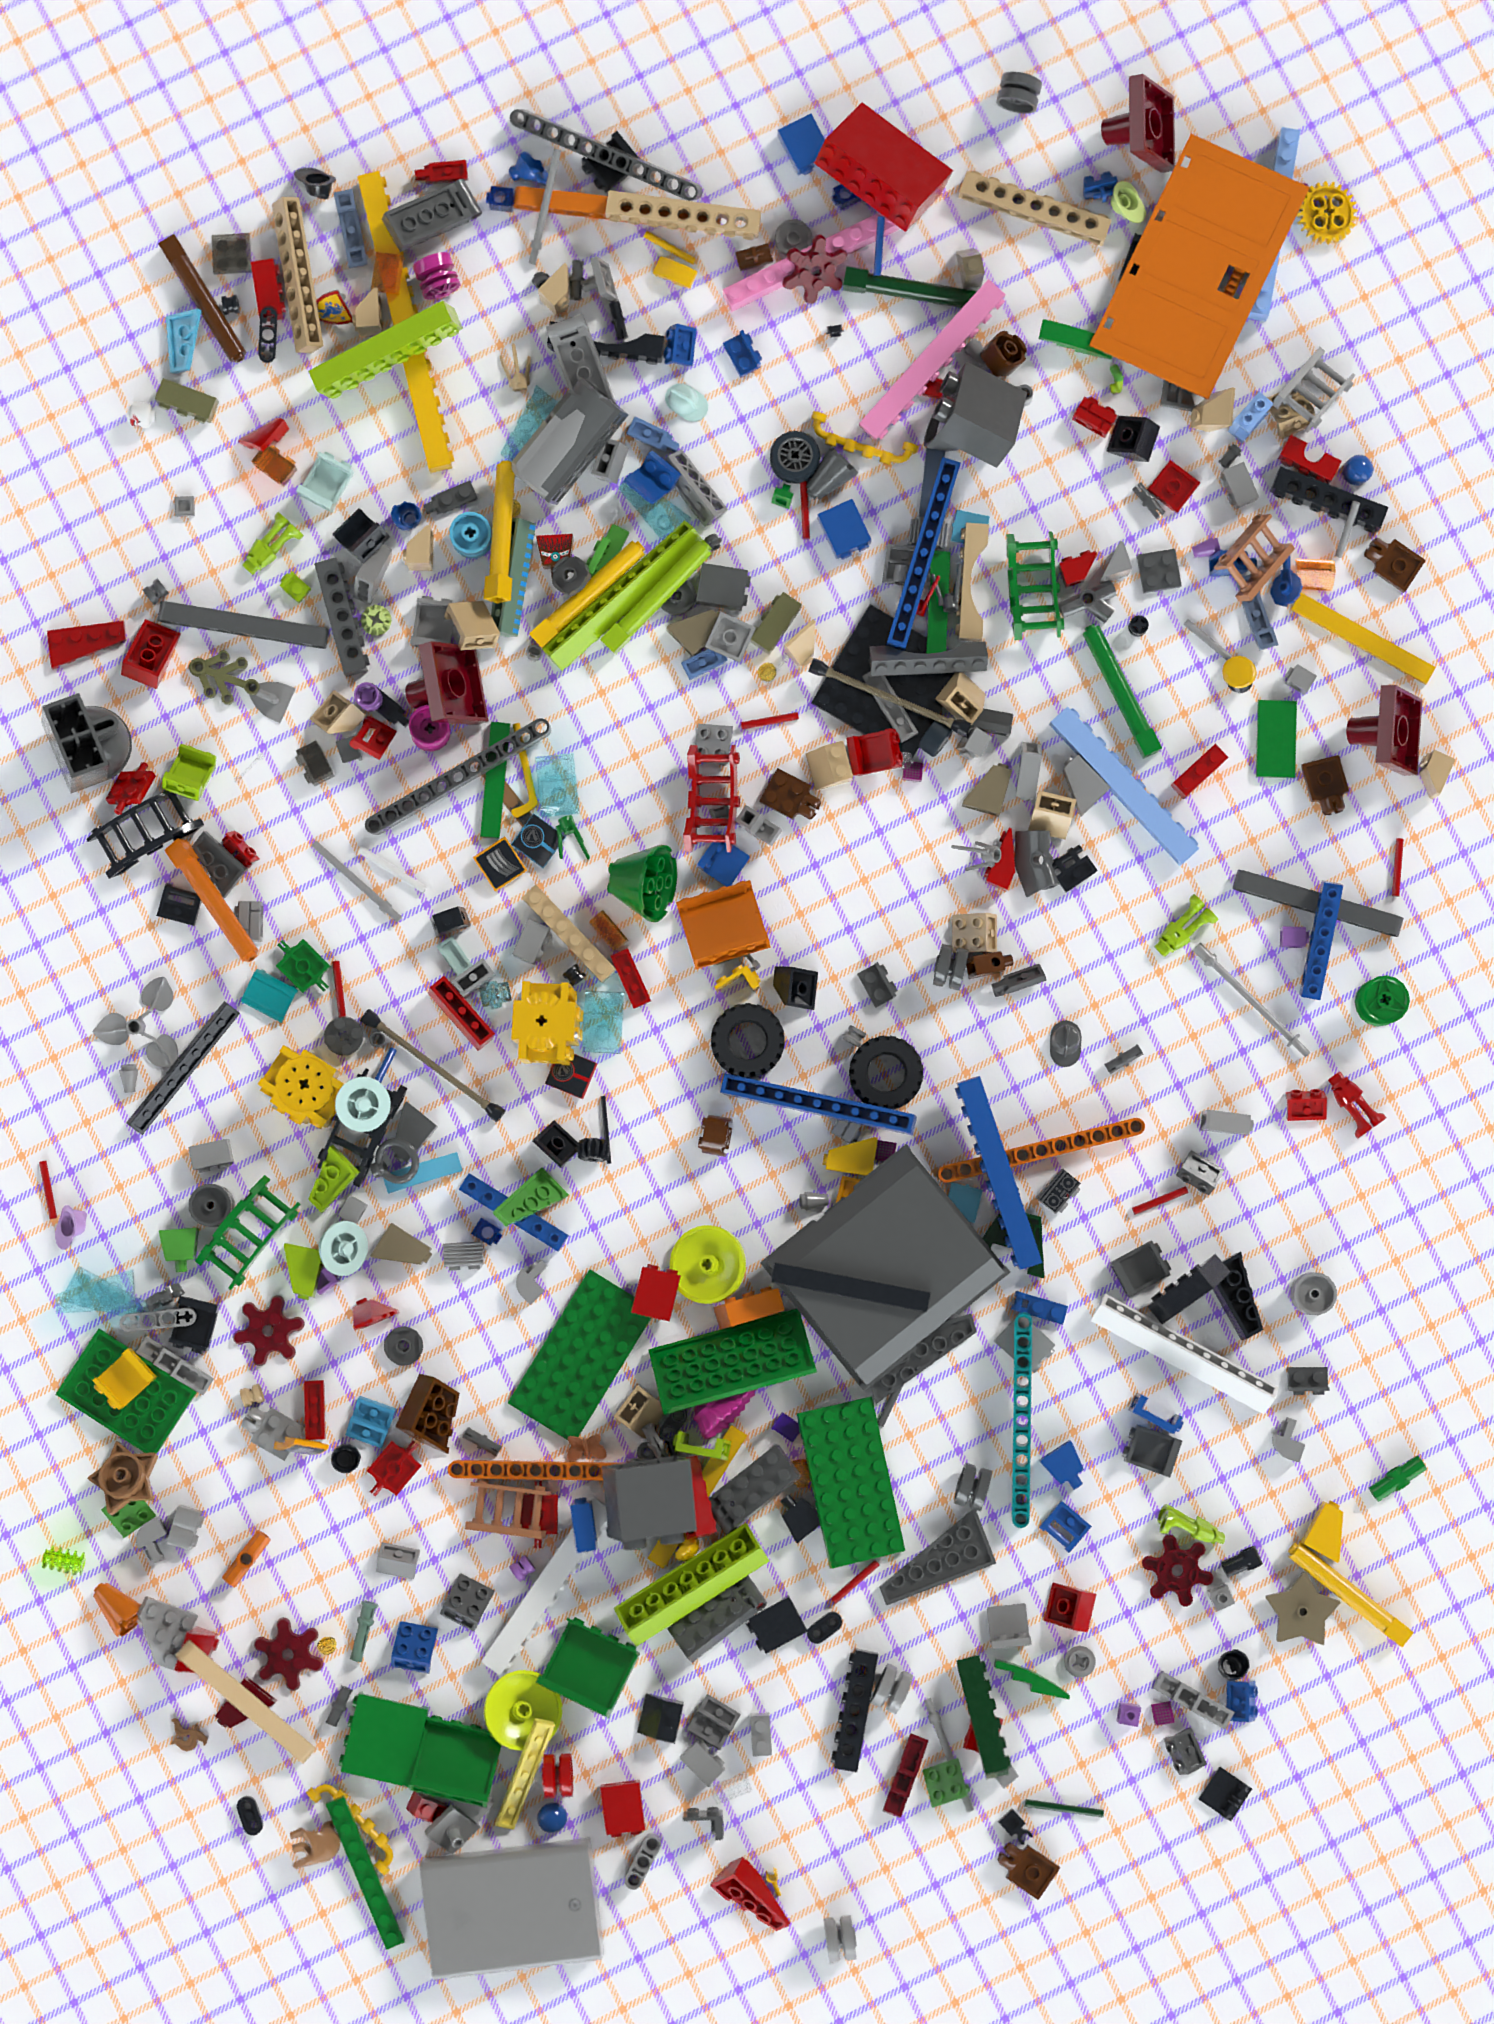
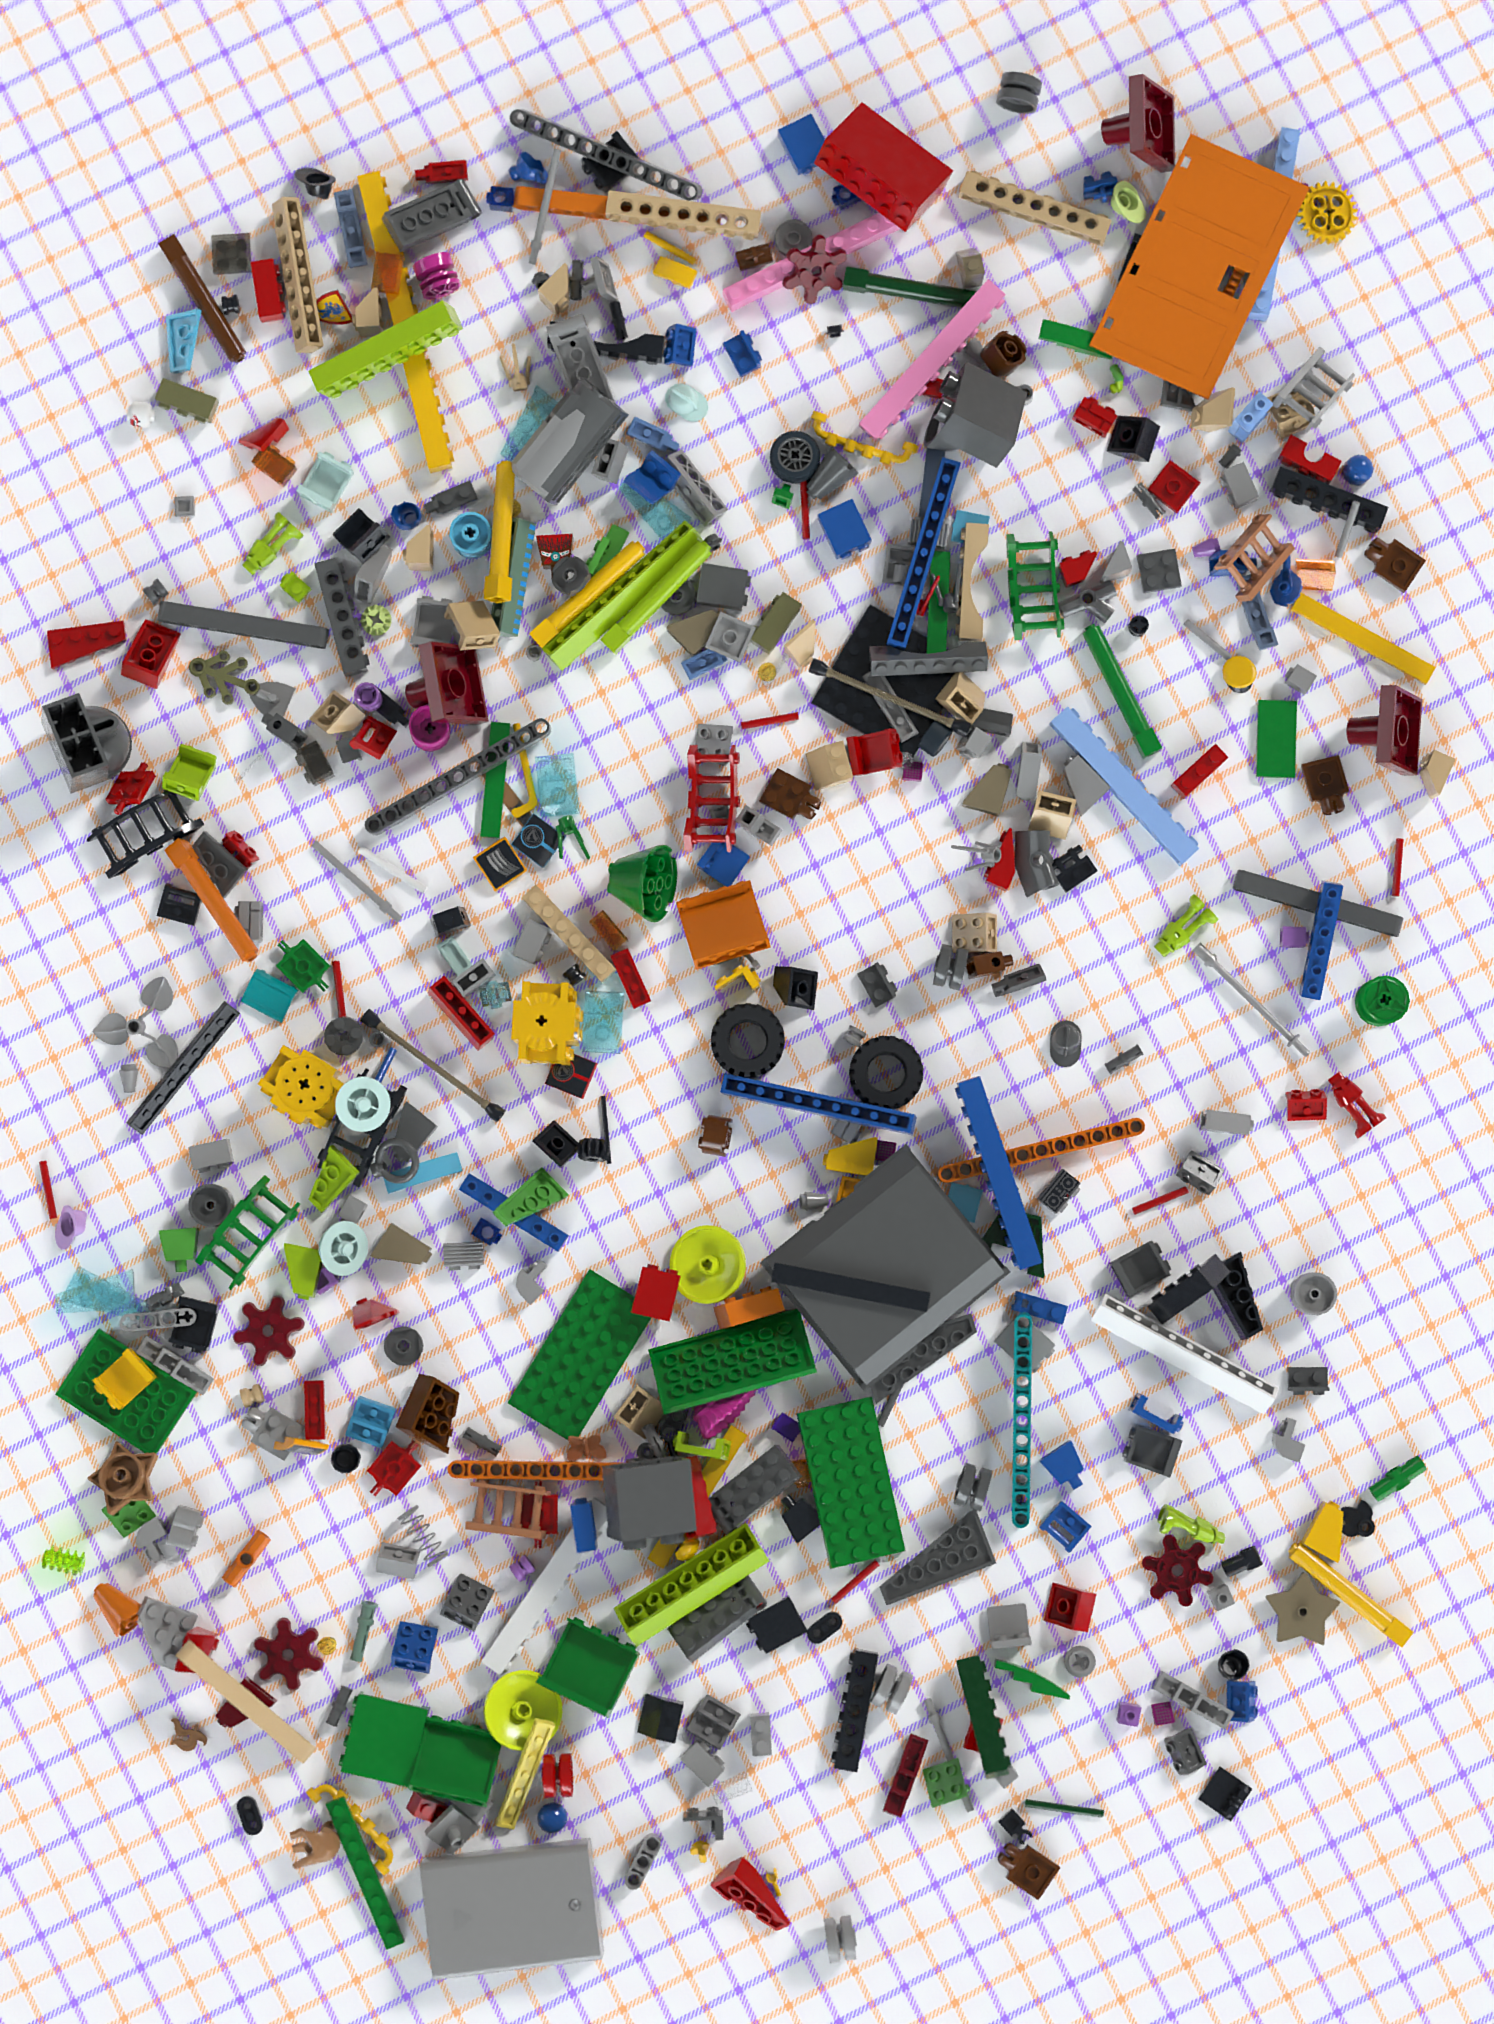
black beam [258,306,278,363] -> none
red panel [600,1779,646,1838] -> none
blue bar [874,217,885,276] -> none
none -> dark grey torso [261,713,308,752]
none -> light grey piece [397,1505,449,1567]
none -> yellow plate [690,1840,709,1863]
none -> black plate [1341,1500,1375,1537]

